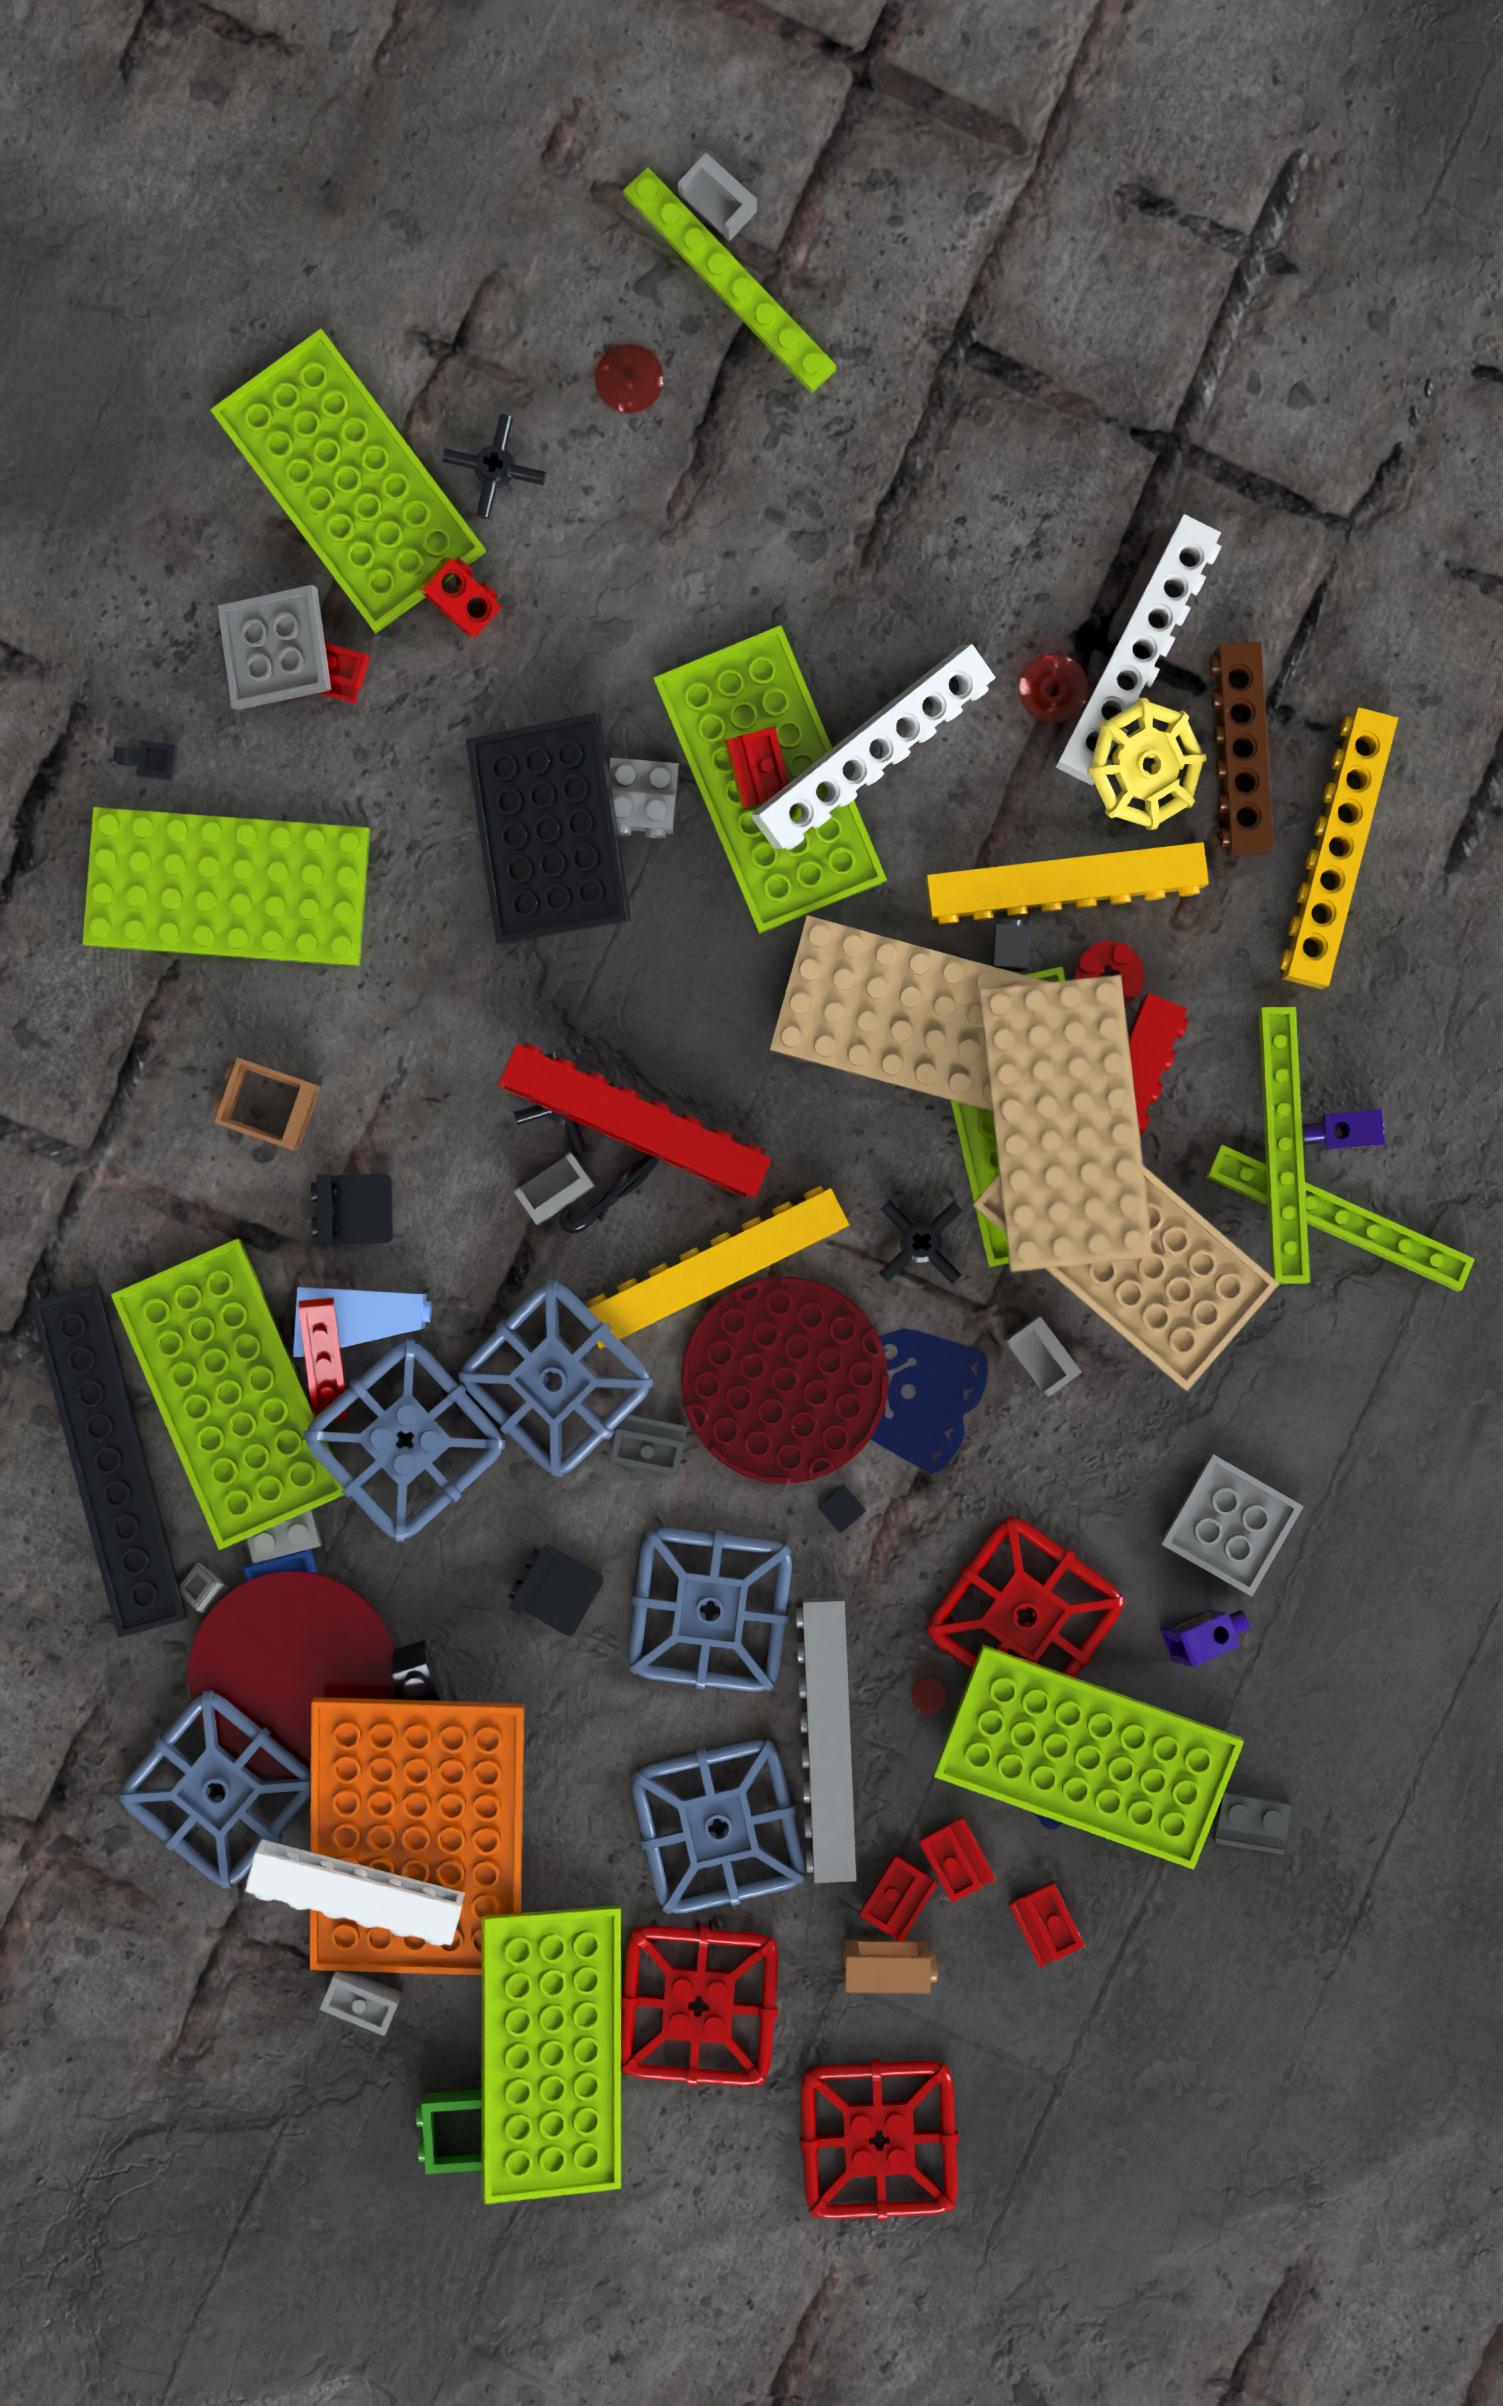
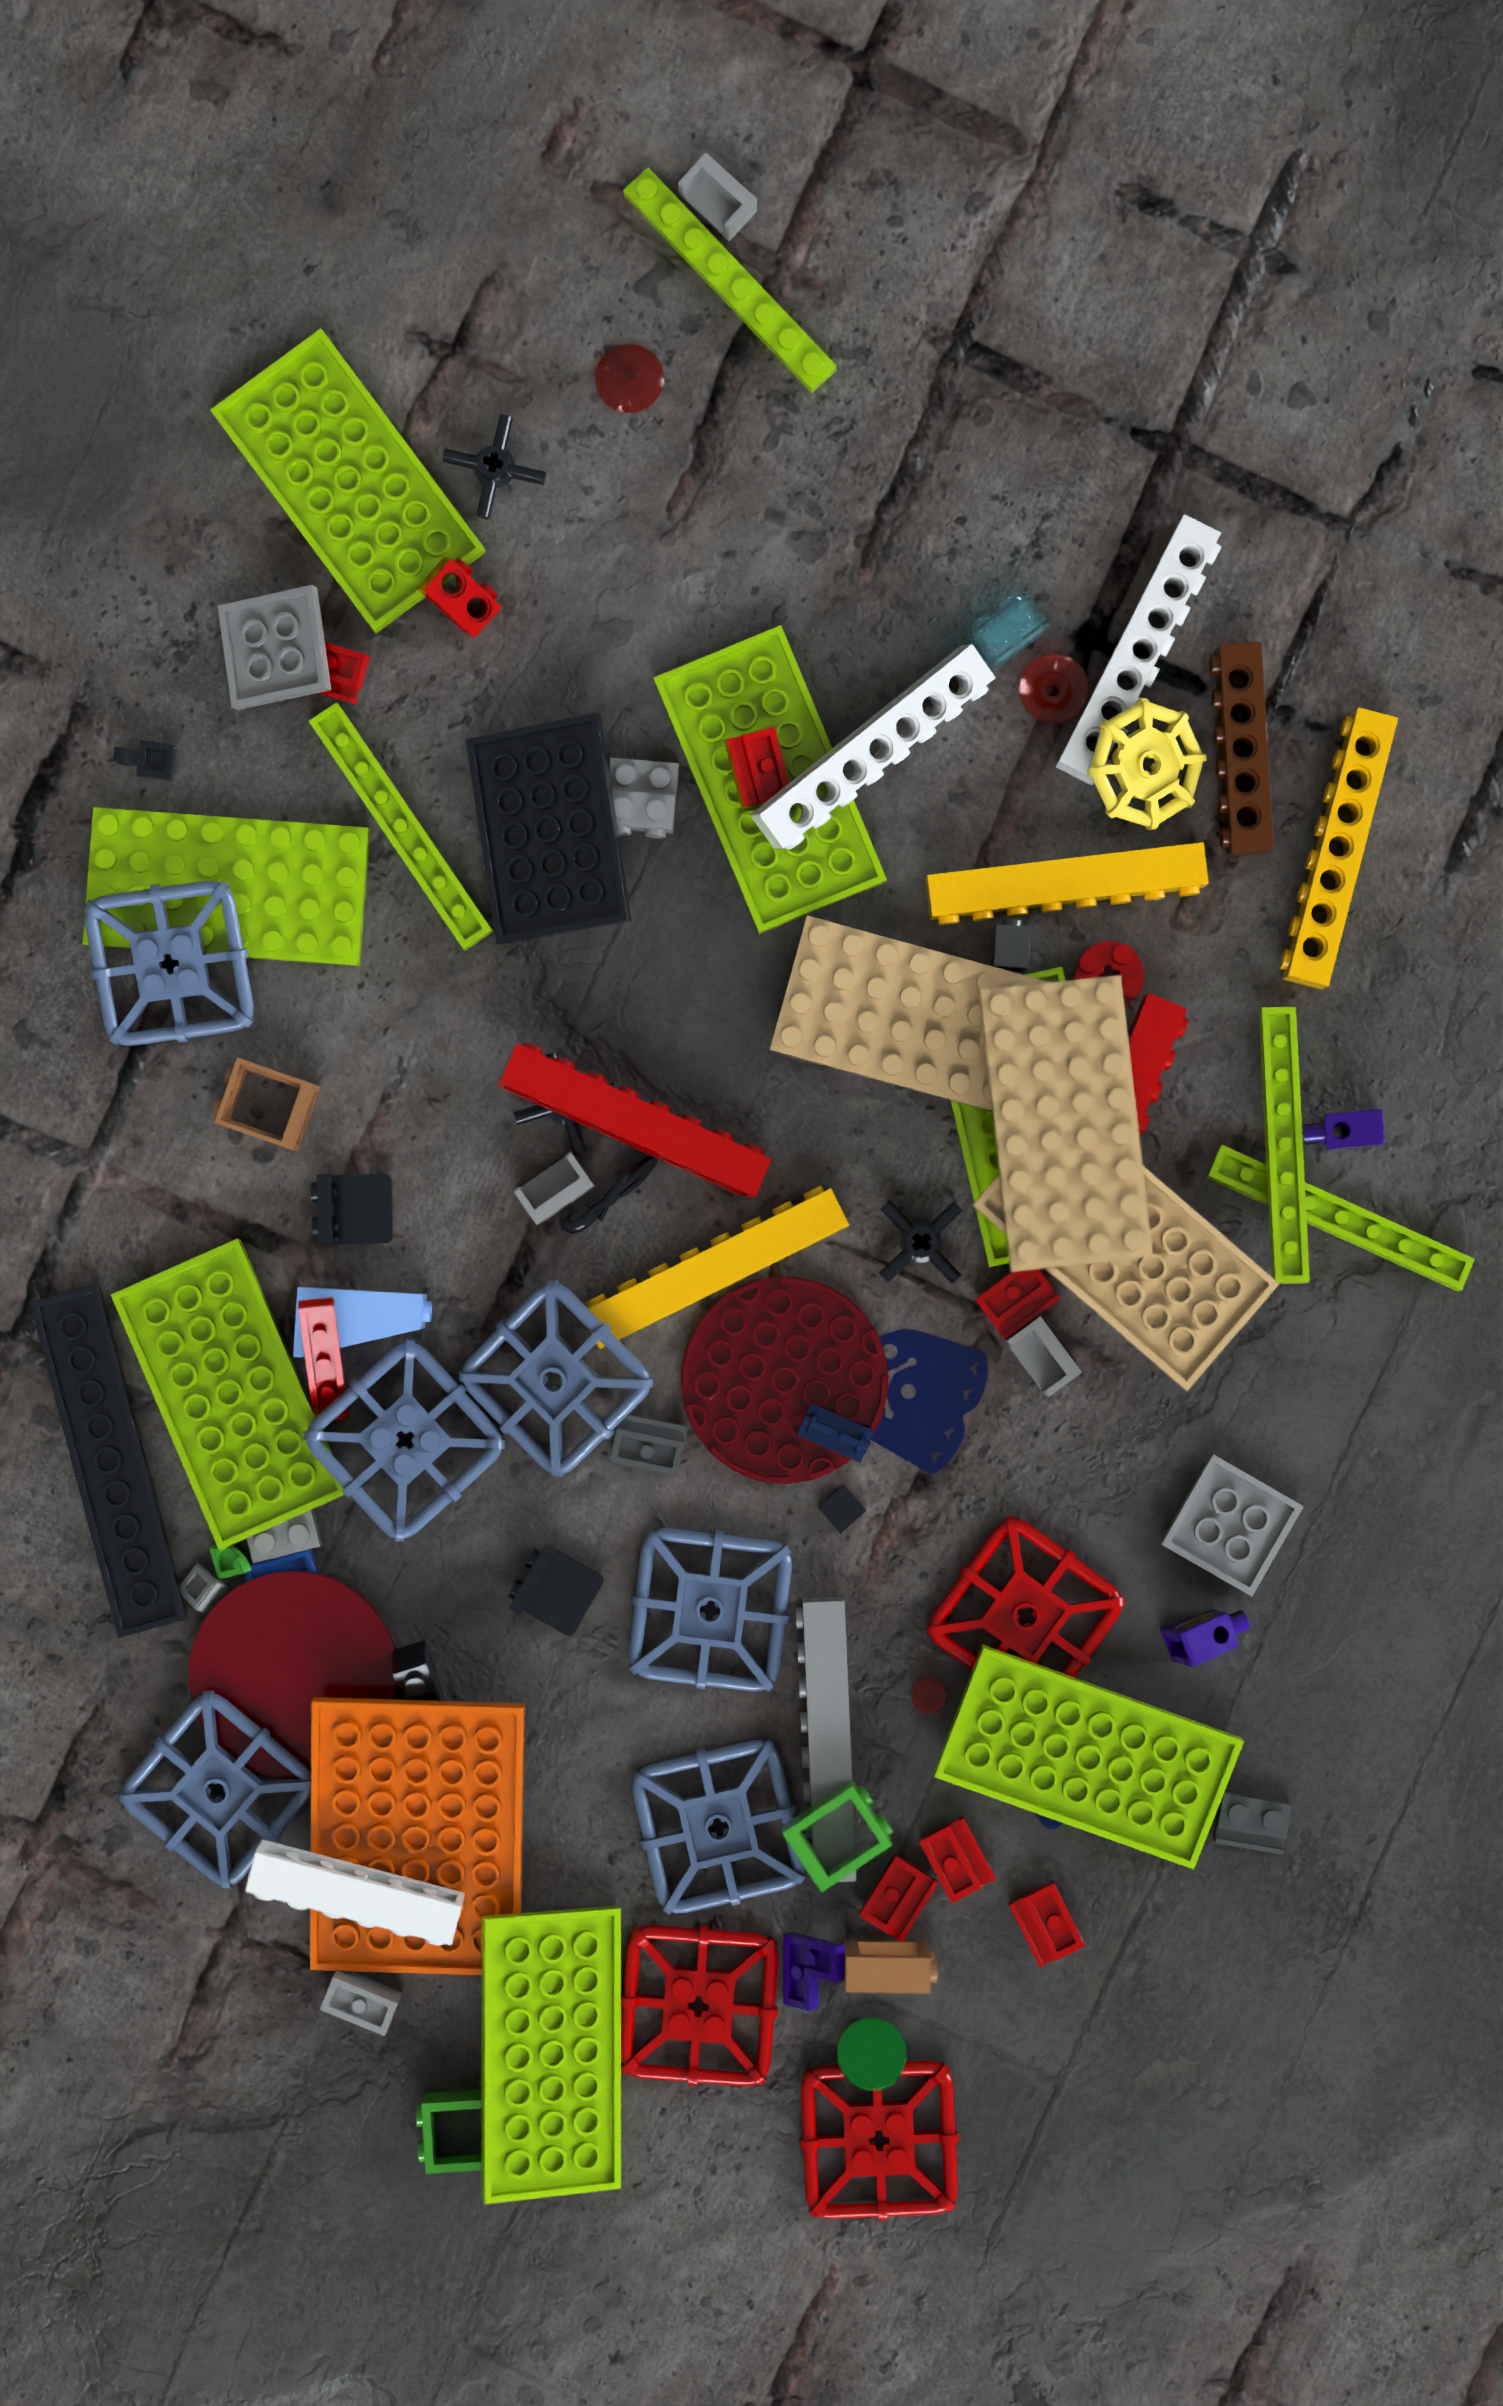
none -> sand blue plate [84,881,254,1046]
none -> bright green tile [209,1544,251,1580]
none -> lime plate [309,702,493,951]
none -> bright green window [782,1779,893,1893]
none -> dark purple plate [783,1932,845,2011]
none -> dark blue hinge [797,1403,874,1463]
none -> green tile [837,2018,906,2091]
none -> clear light blue brick [968,592,1050,672]
none -> red plate [974,1269,1061,1340]

